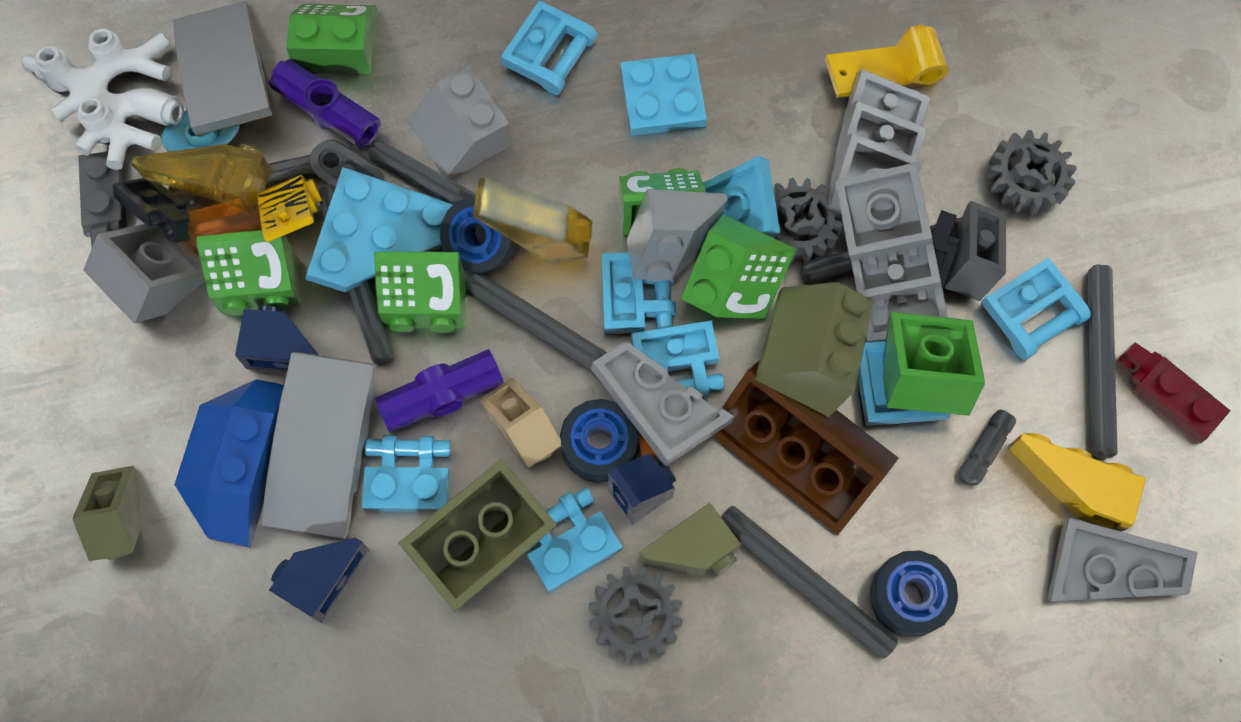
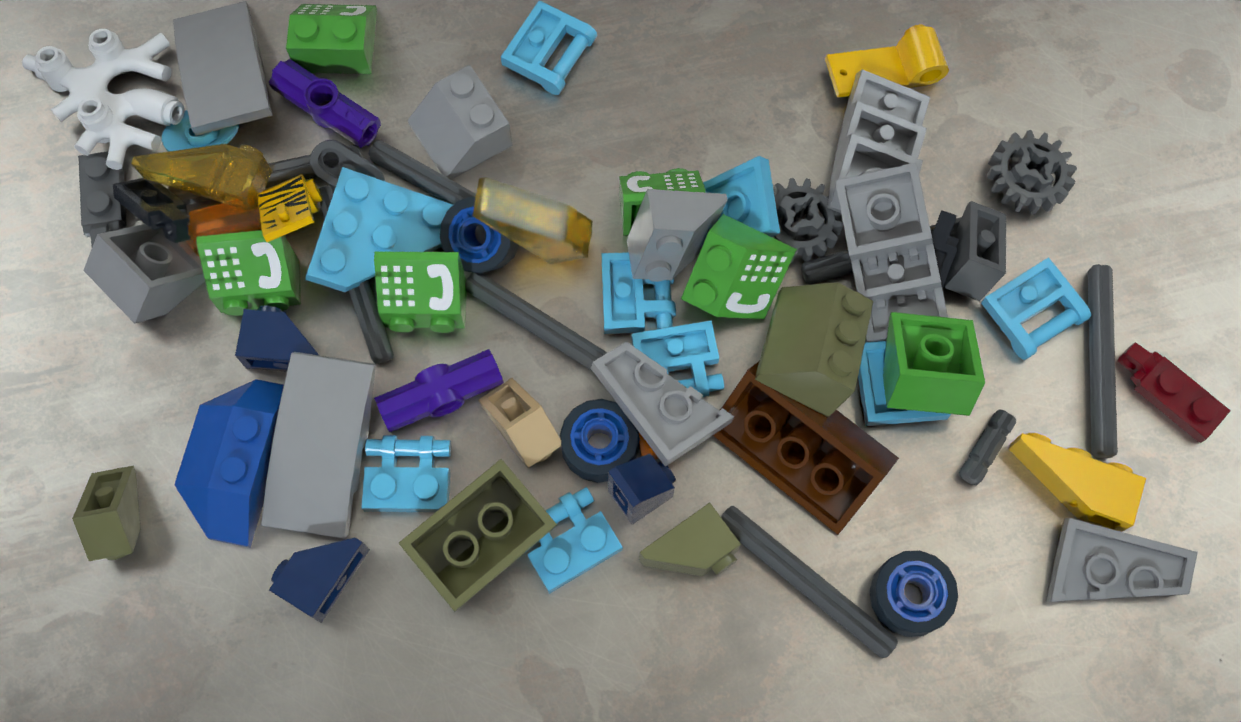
dark grey gear [589,566,683,664] -> none
medium azure plate [620,53,707,136] -> none

